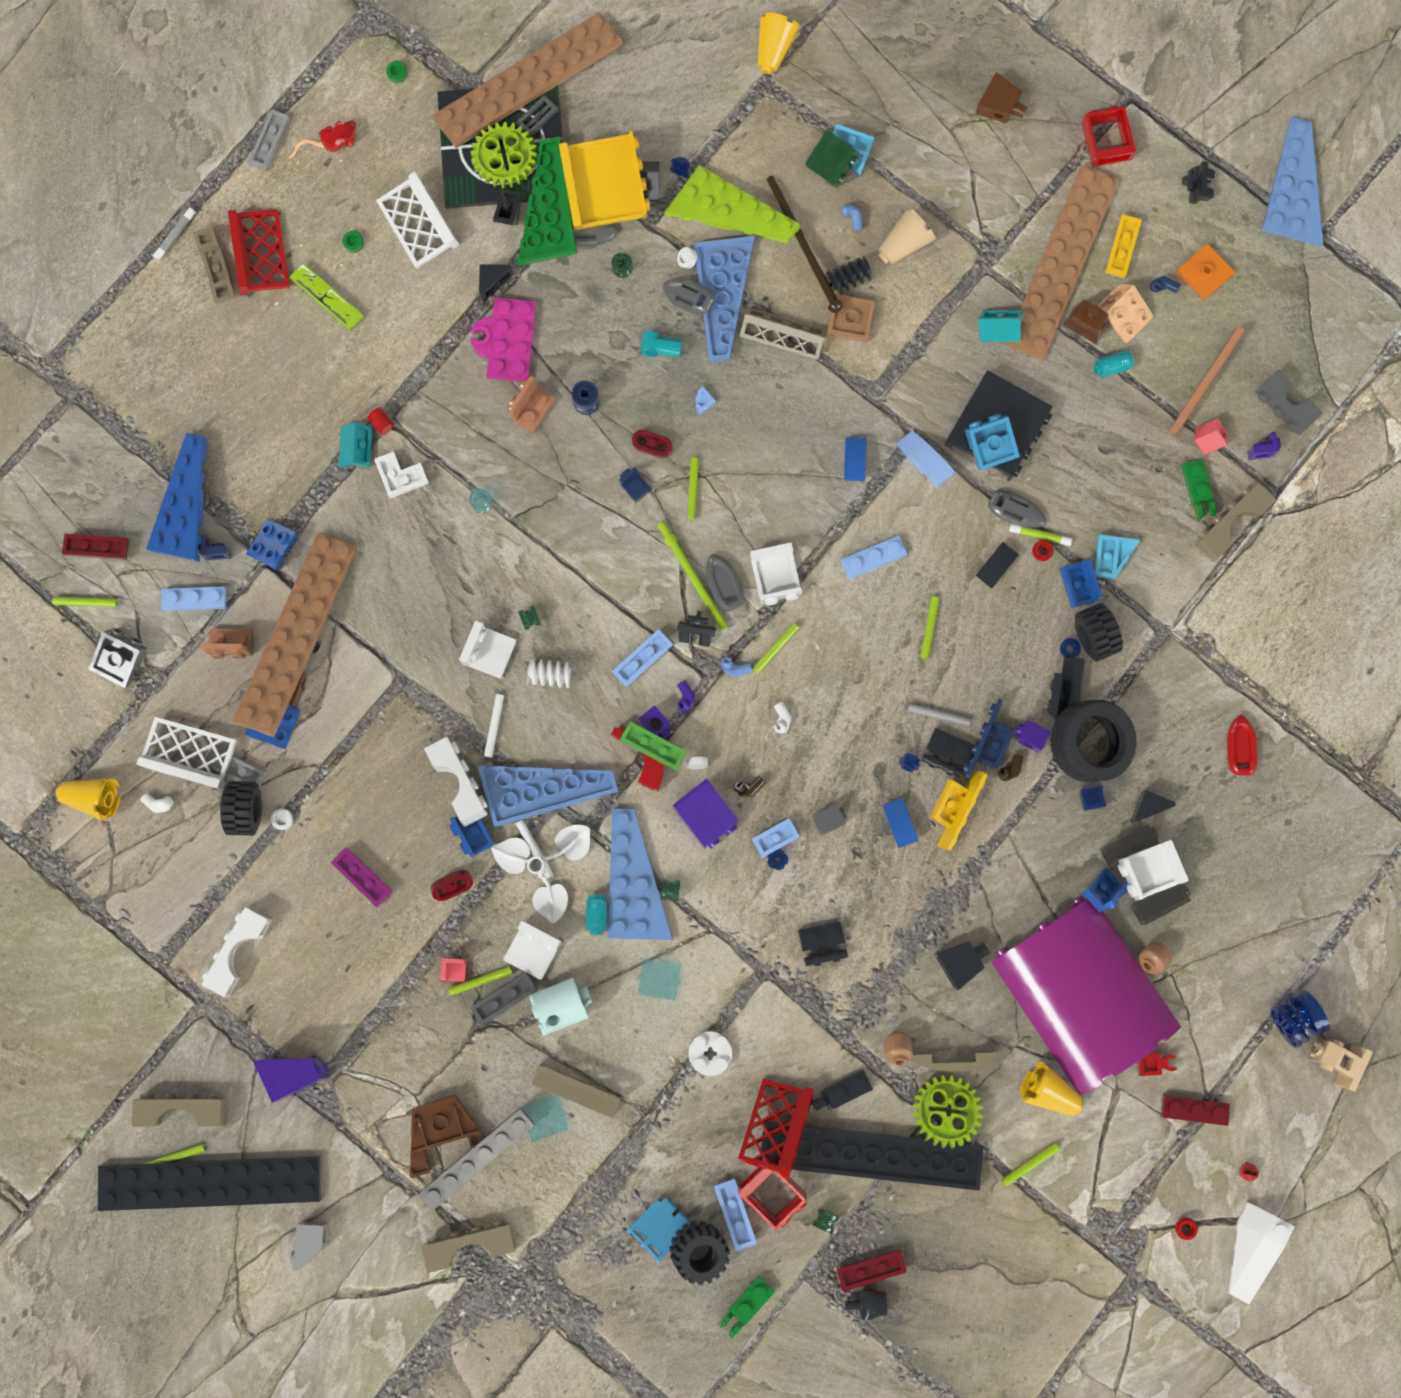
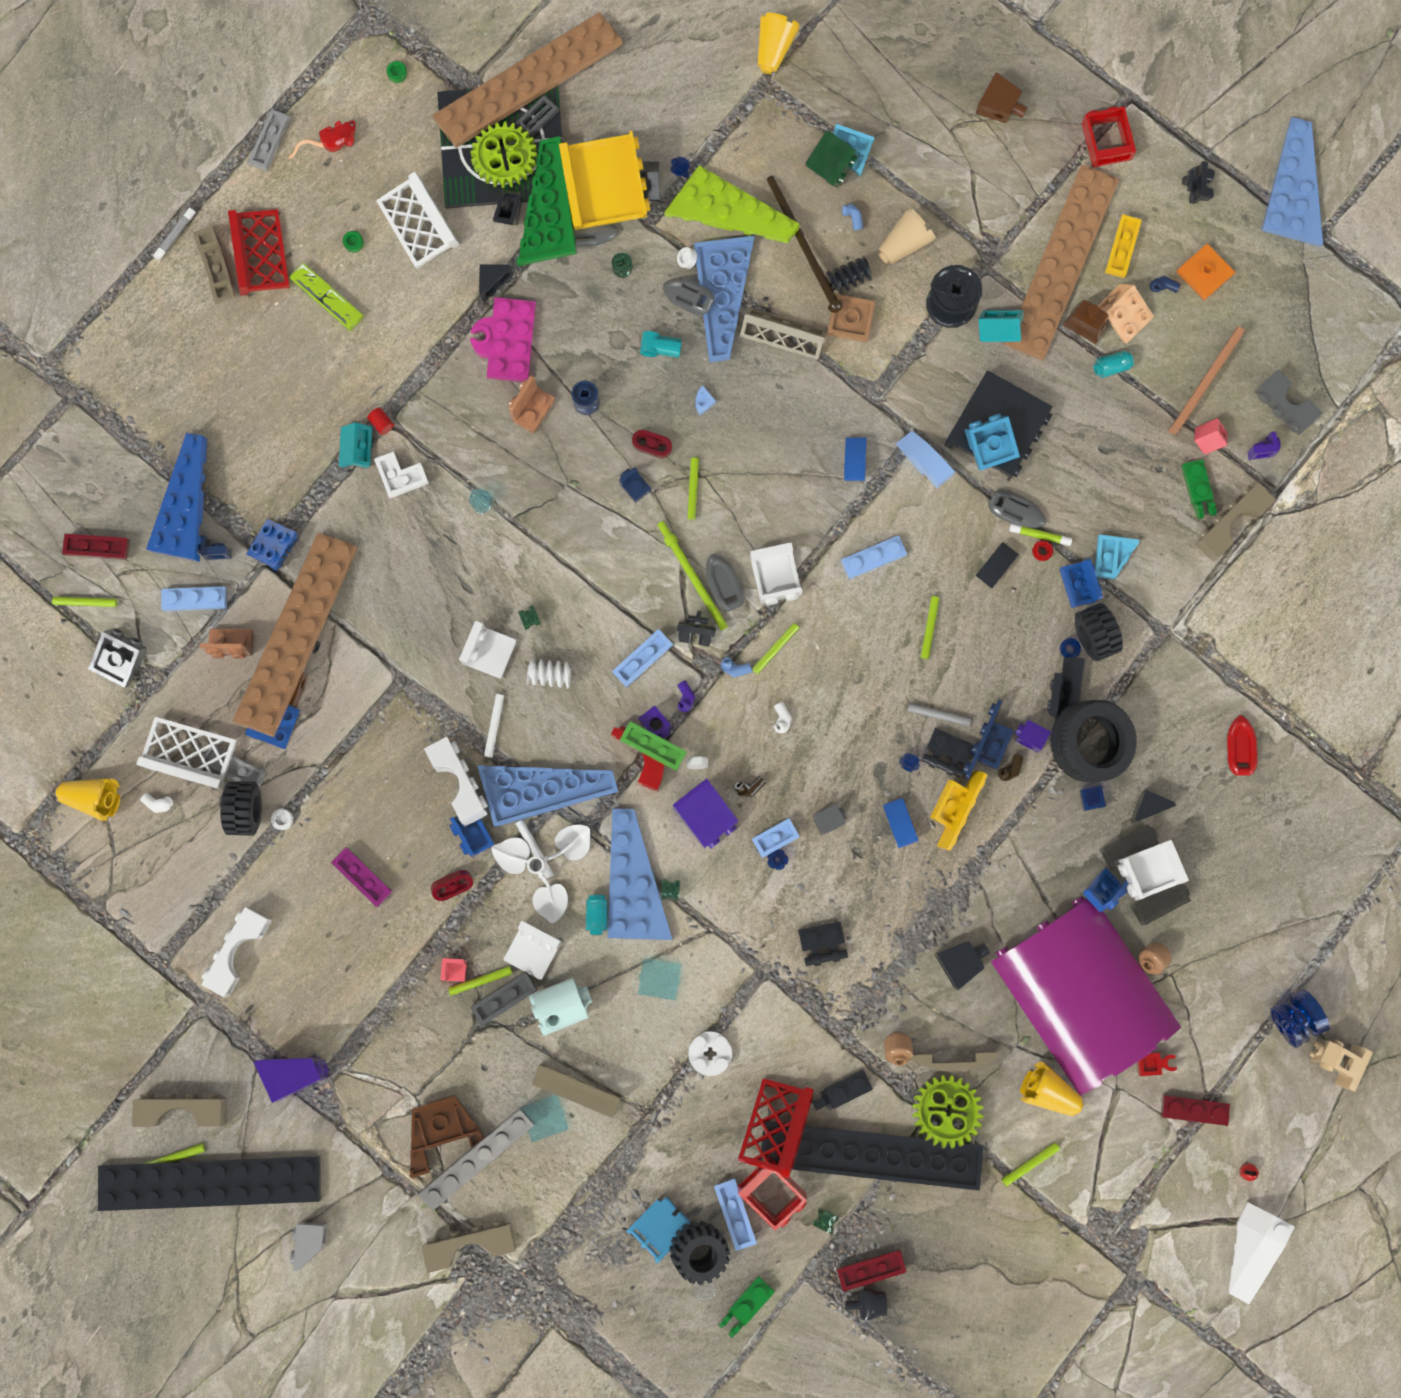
red plate [1175,1217,1198,1240] -> none
none -> black piece [926,265,982,328]

